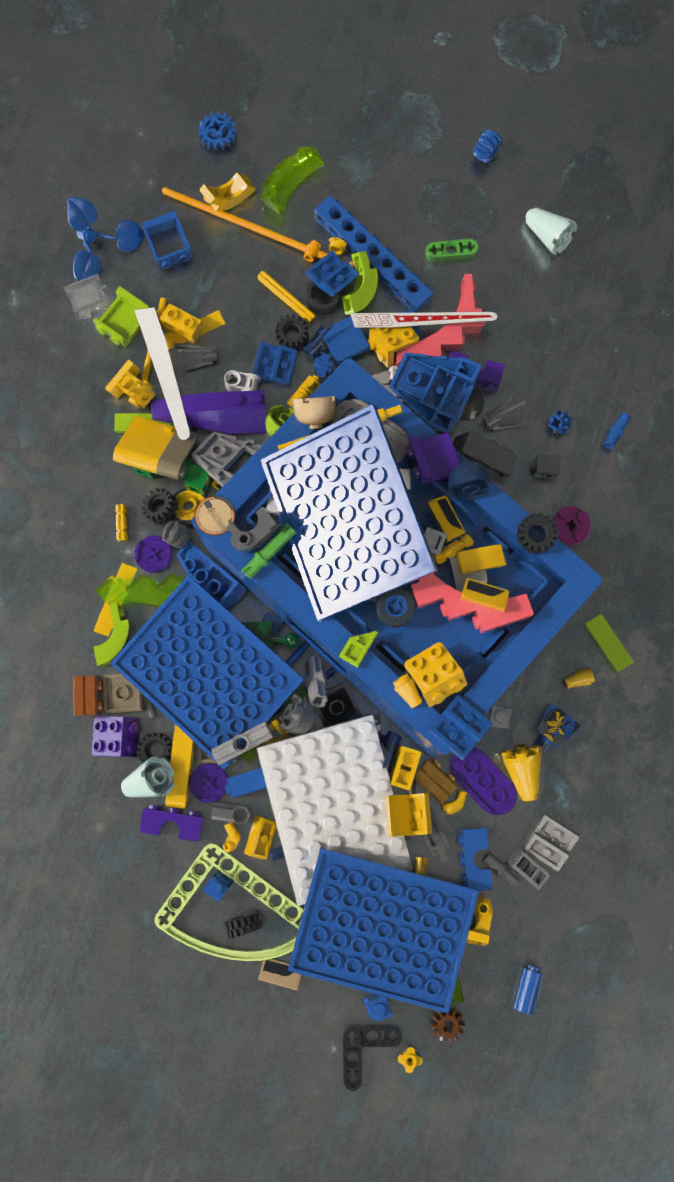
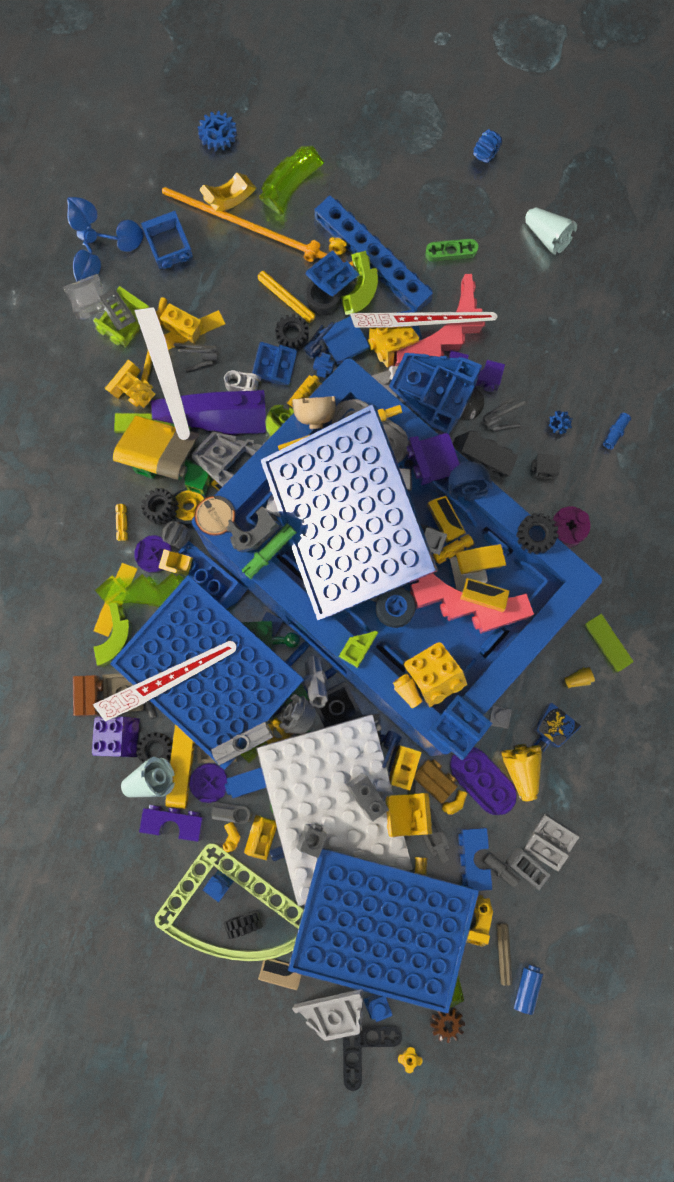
none -> sticker [93,641,236,721]
none -> dark grey slope [98,288,136,331]
none -> yellow panel [159,550,193,576]
none -> light grey wing [292,989,363,1041]
none -> dark grey brick [296,823,328,858]
none -> dark grey brick [346,773,389,822]
none -> dark tan axle [497,923,512,986]

